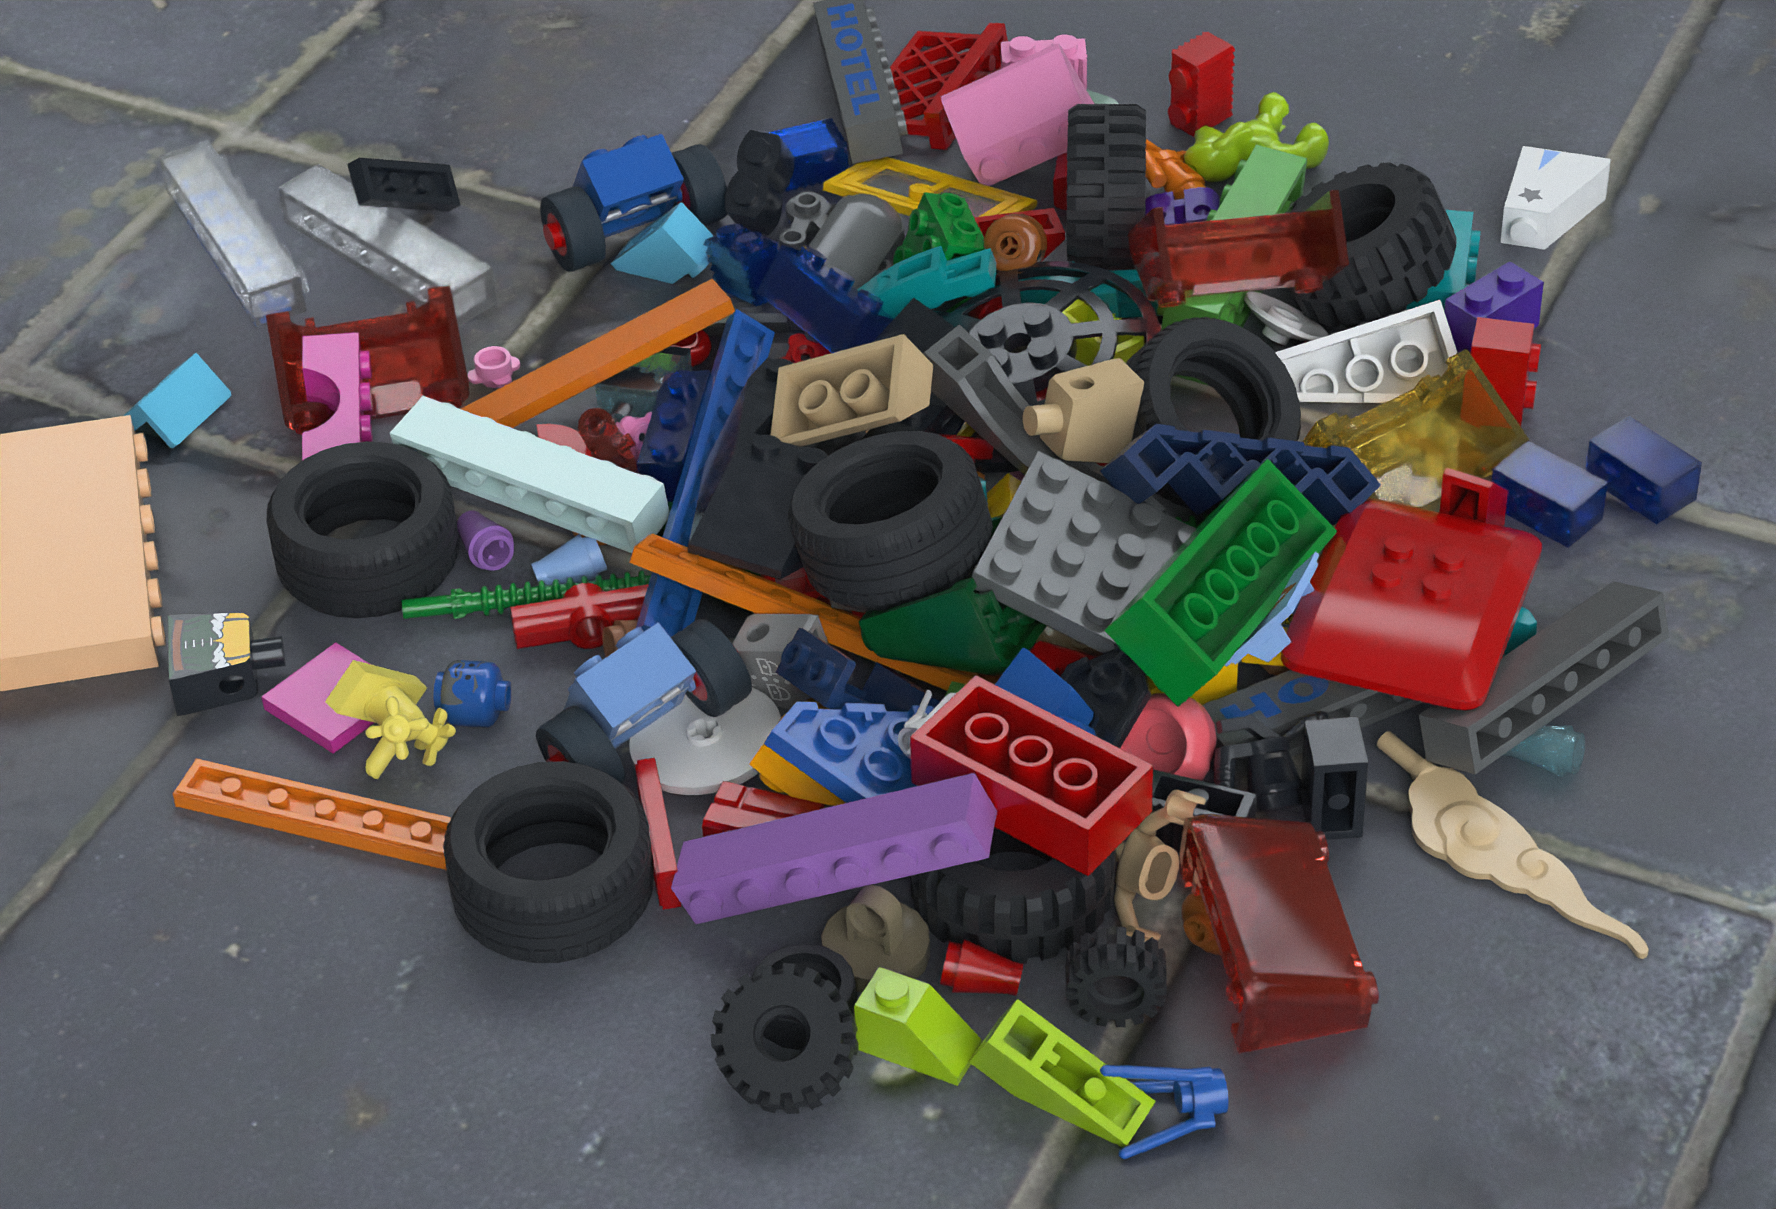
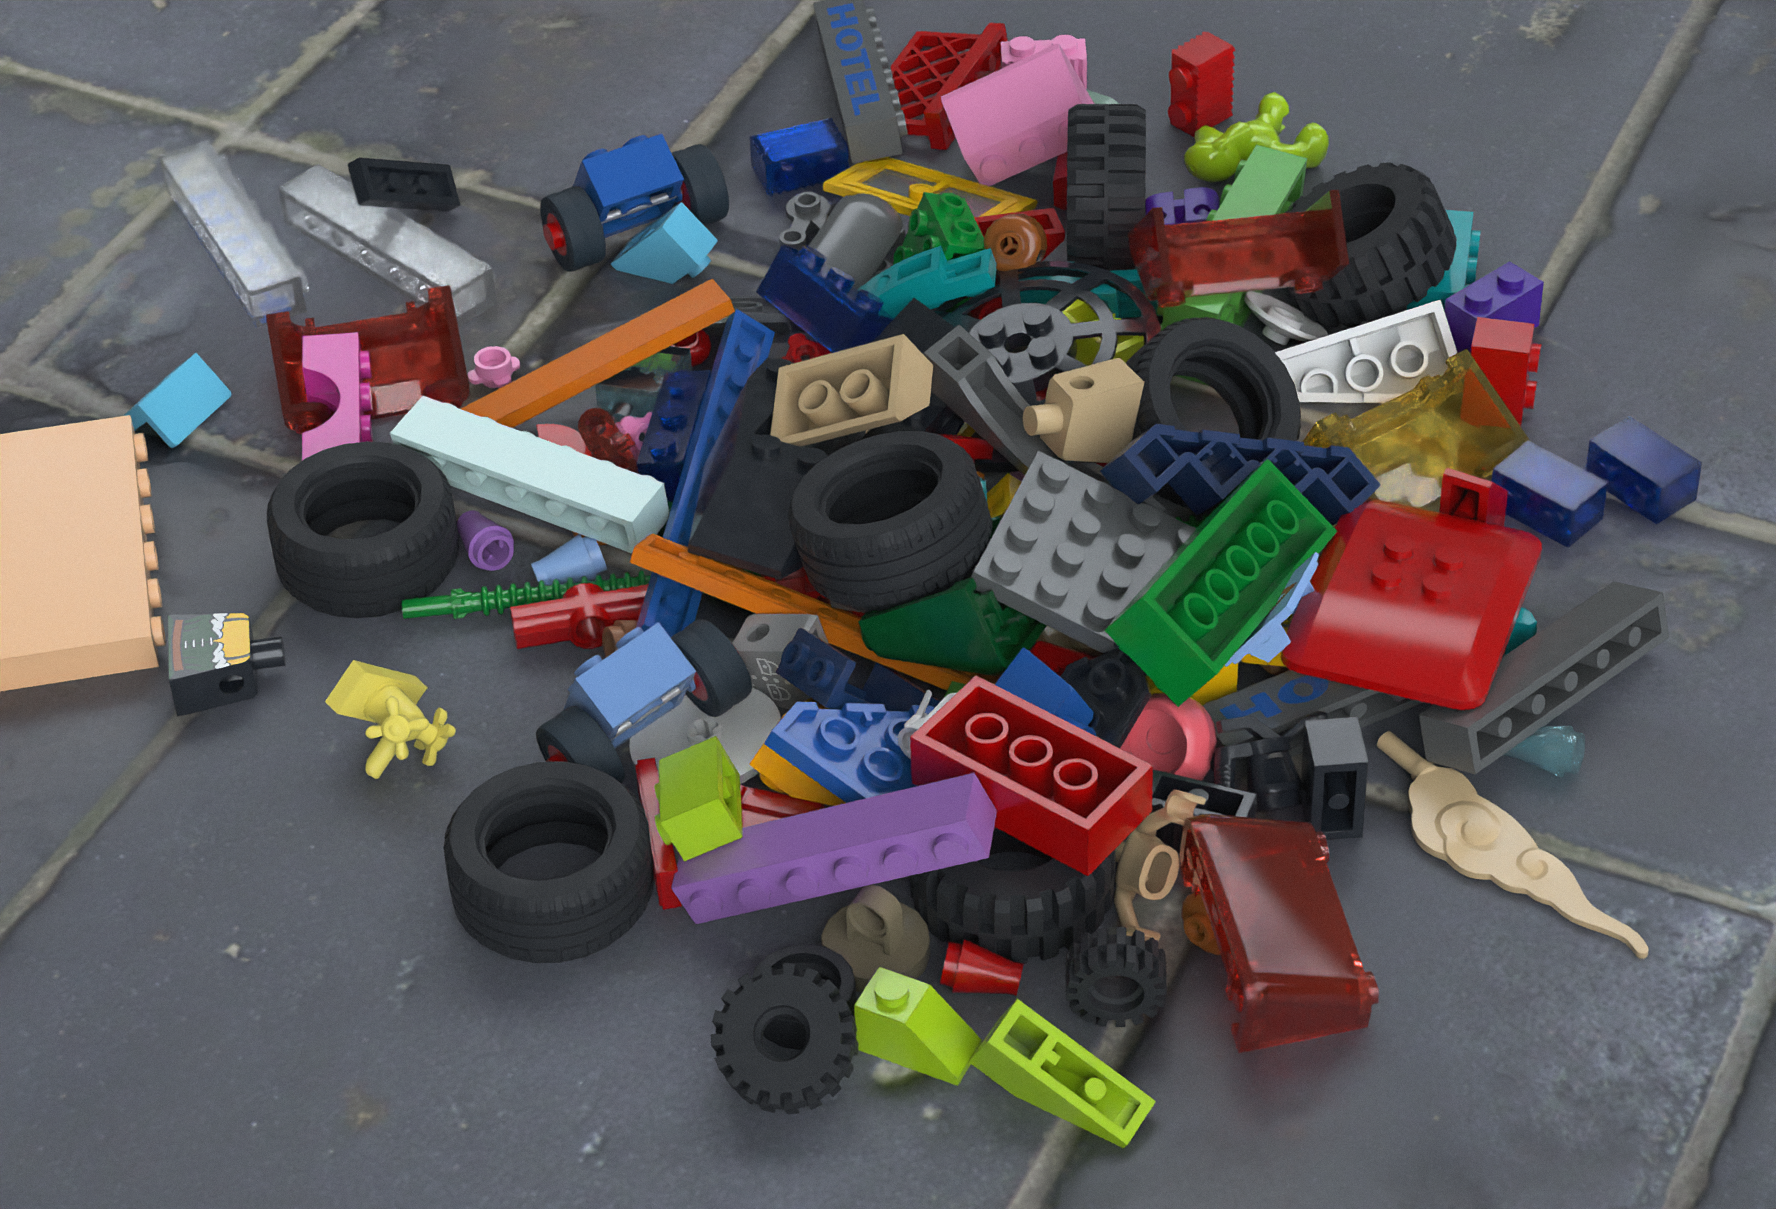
orange tile [173,758,451,870] -> none
tile [262,642,374,754] -> none
blue head [433,660,512,728] -> none
clear blue brick [703,224,790,306] -> none
black brick [725,130,794,235] -> none
blue plant [1100,1065,1228,1159] -> none
orange piece [1146,140,1206,200] -> none
white slope [1501,146,1611,250] -> none
none -> lime brick [654,736,743,862]

